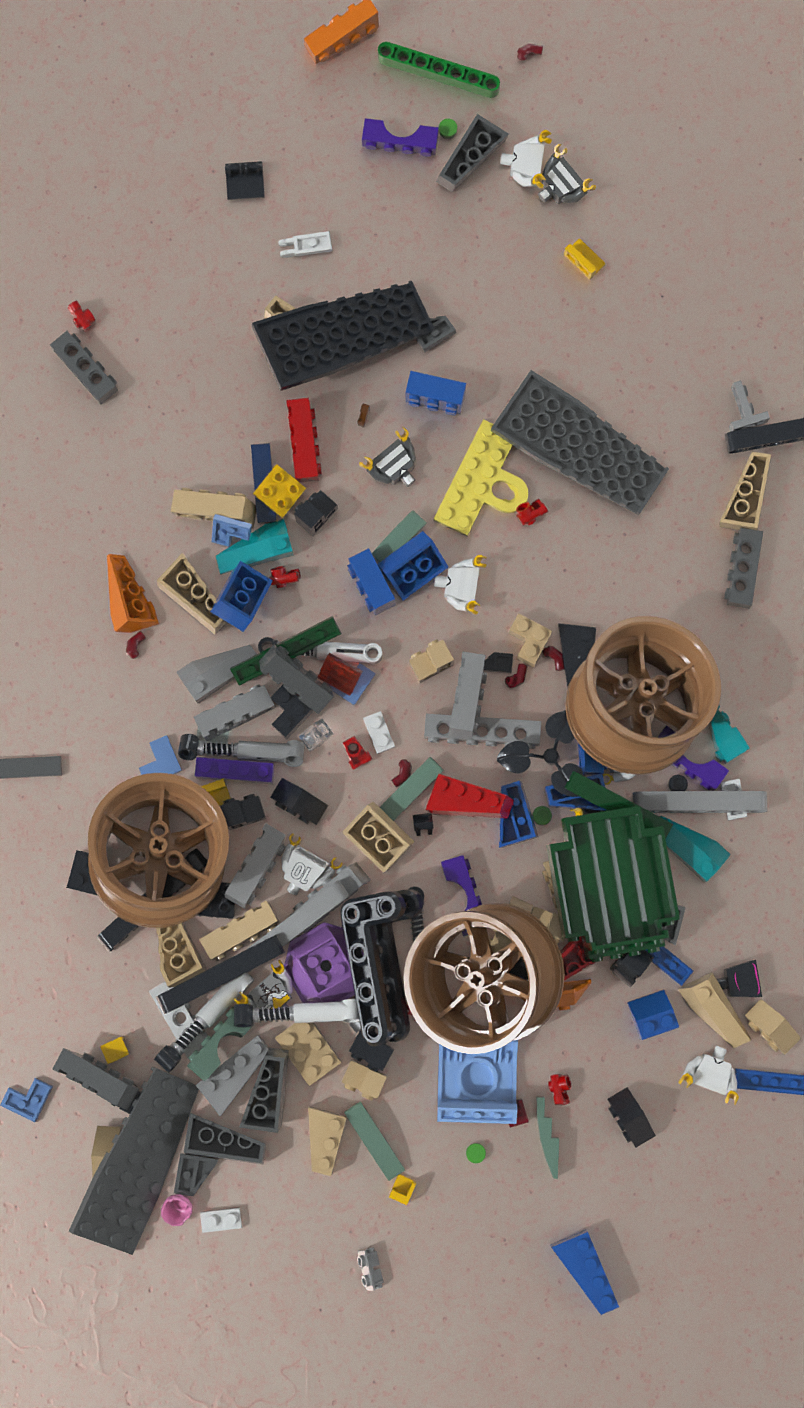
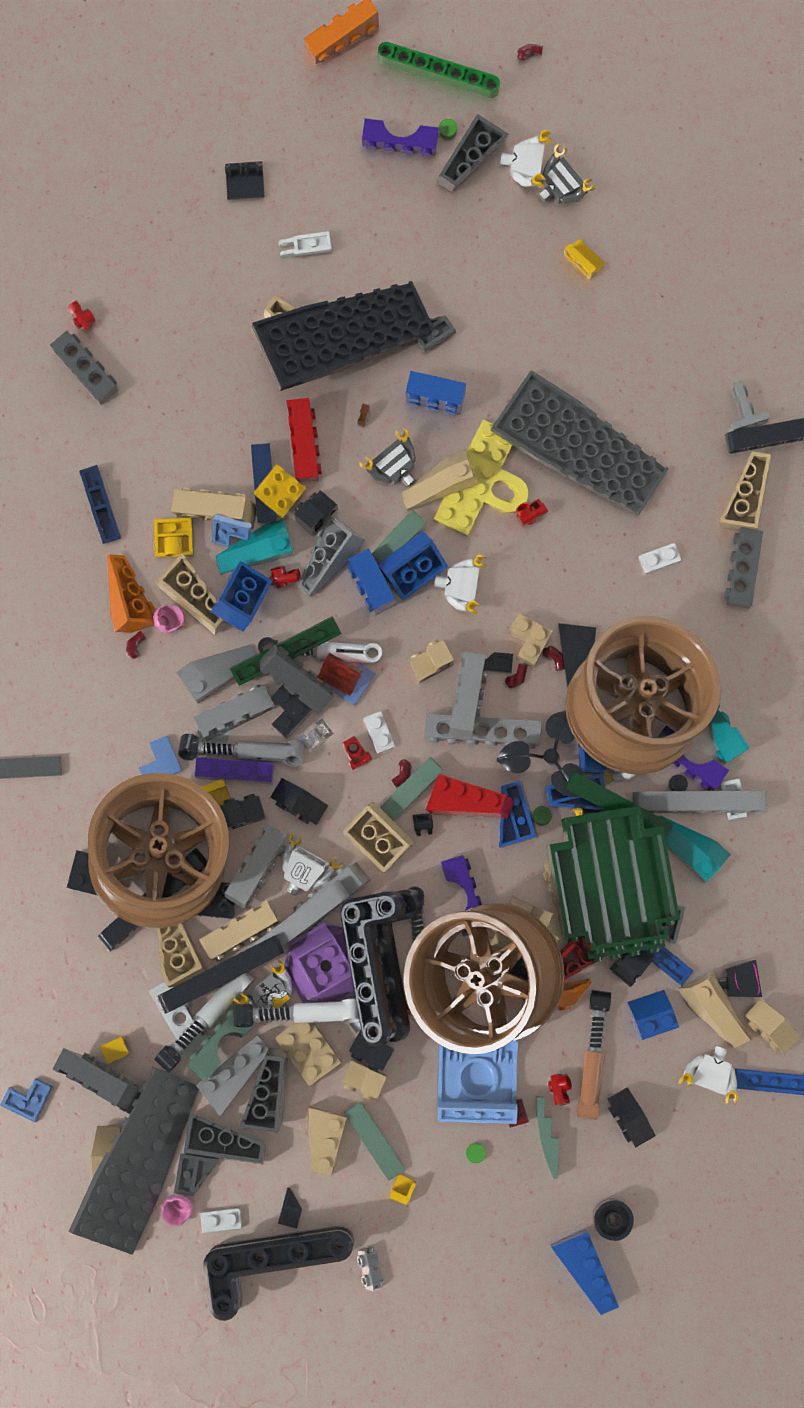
none -> dark blue slope [79,465,121,544]
none -> yellow plate [153,517,194,558]
none -> bright pink hair [153,604,185,633]
none -> black beam [203,1226,354,1321]
none -> black tile [278,1187,302,1229]
none -> light grey wedge [298,515,365,597]
none -> tan wedge [401,449,478,511]
none -> piece [577,990,611,1120]
none -> black brick [592,1198,634,1241]
none -> white plate [639,543,681,574]

